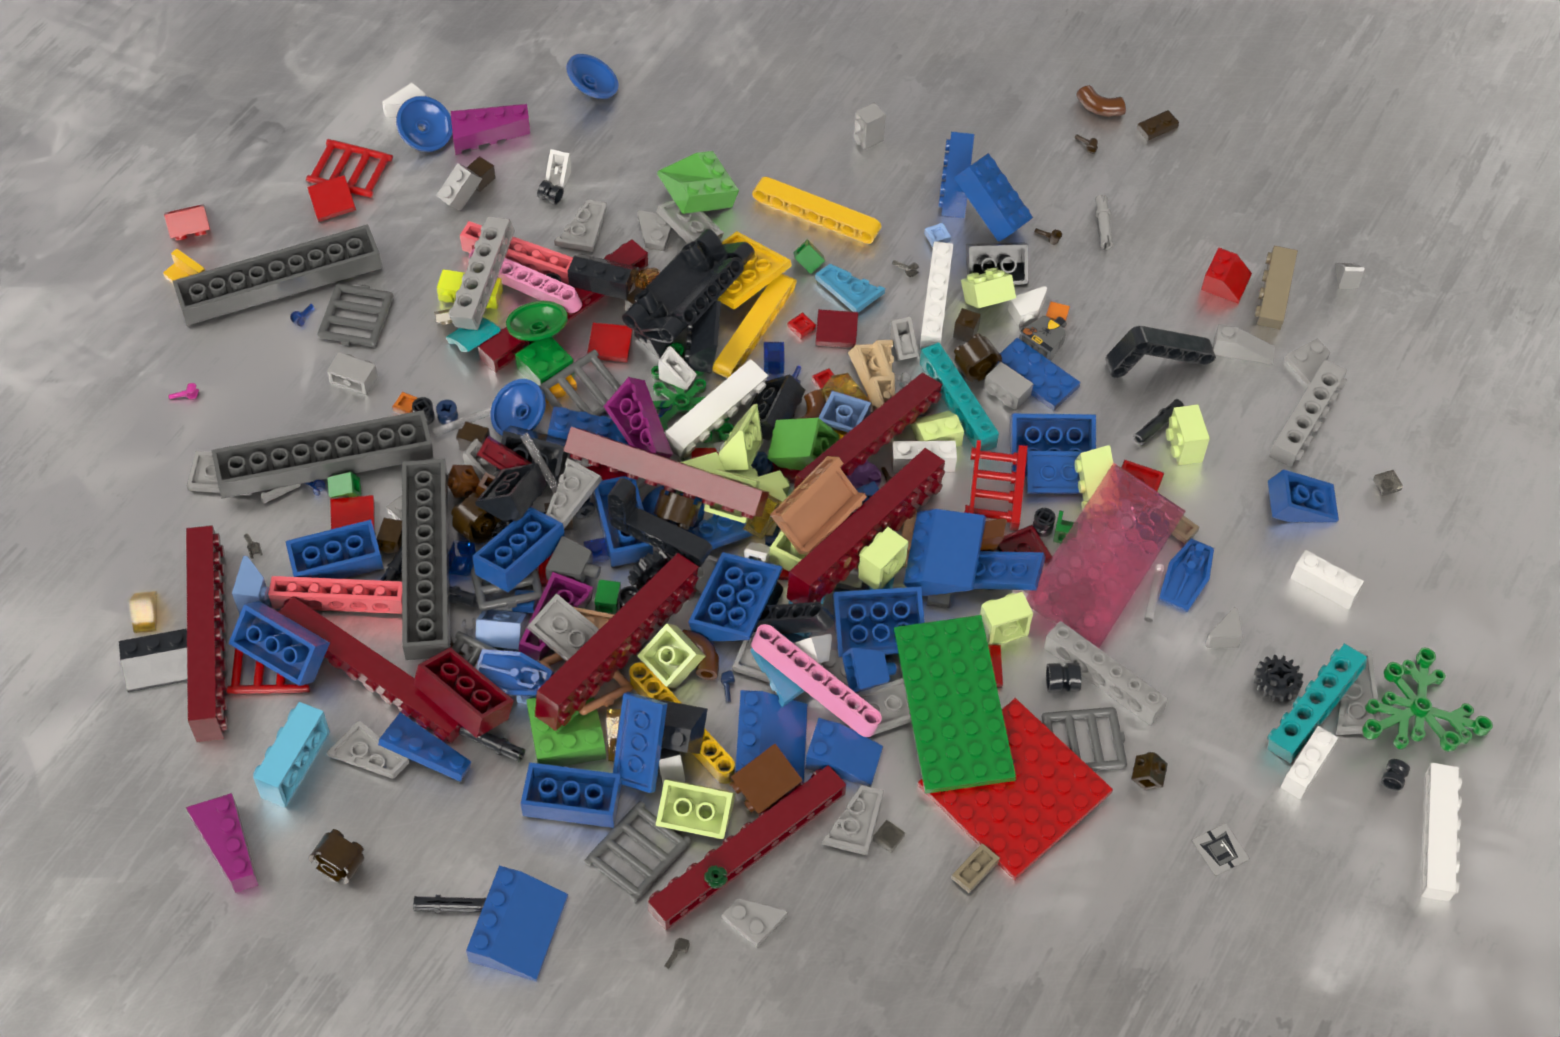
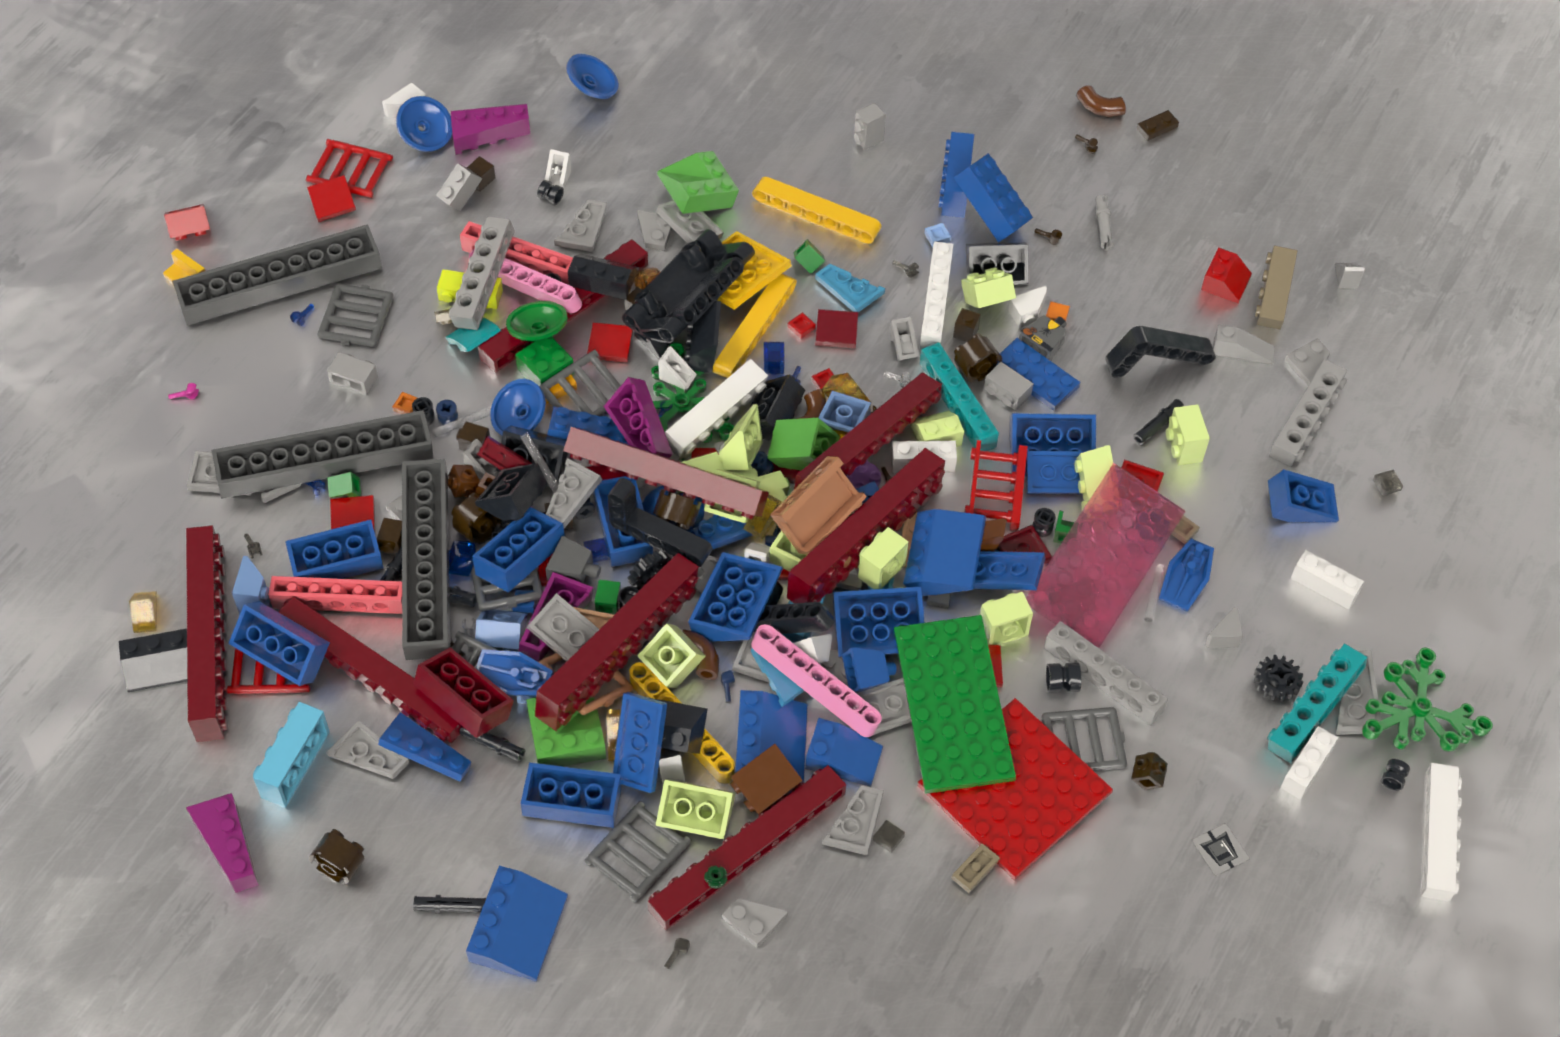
tan wedge [848,340,895,409] -> none

